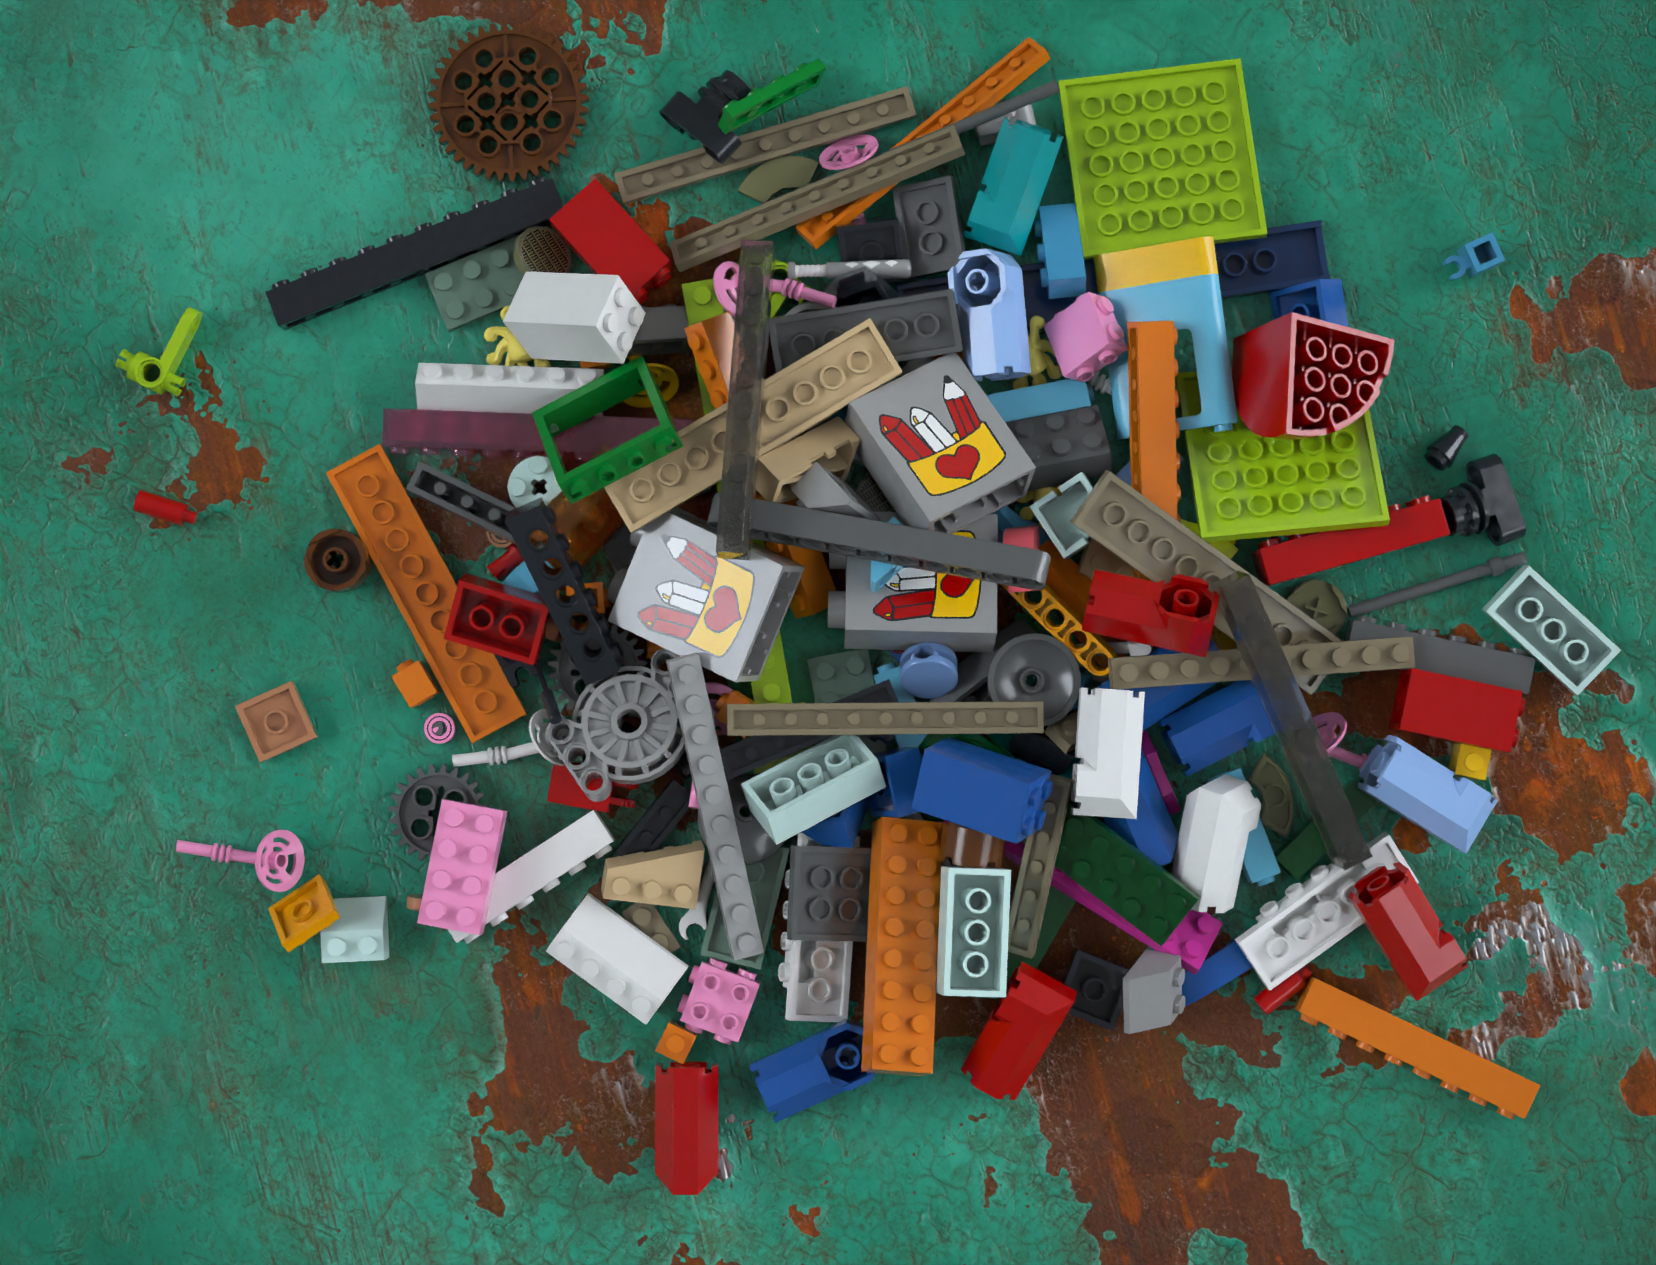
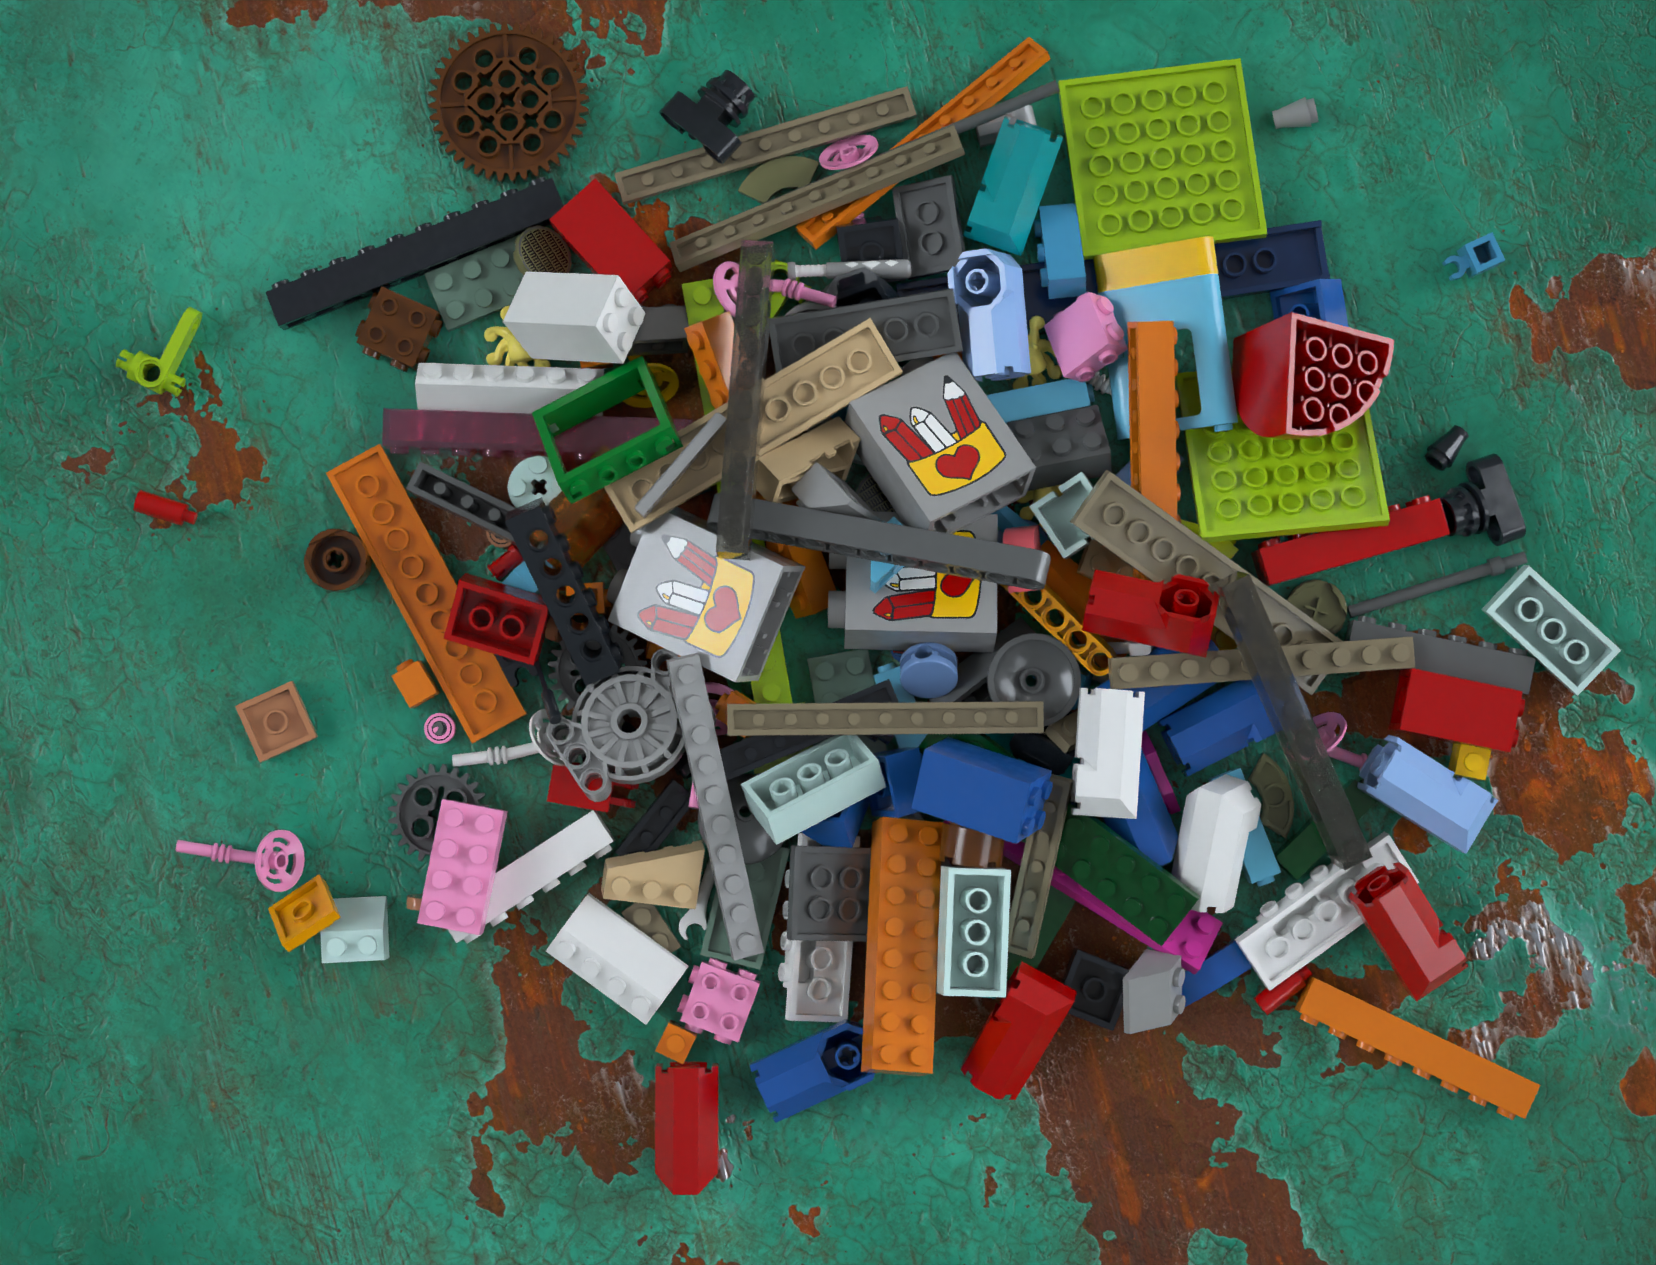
green plate [718,59,826,135] -> none
none -> reddish brown brick [355,287,443,373]
none -> light grey tile [635,412,727,519]
none -> light grey cone [1272,97,1319,129]

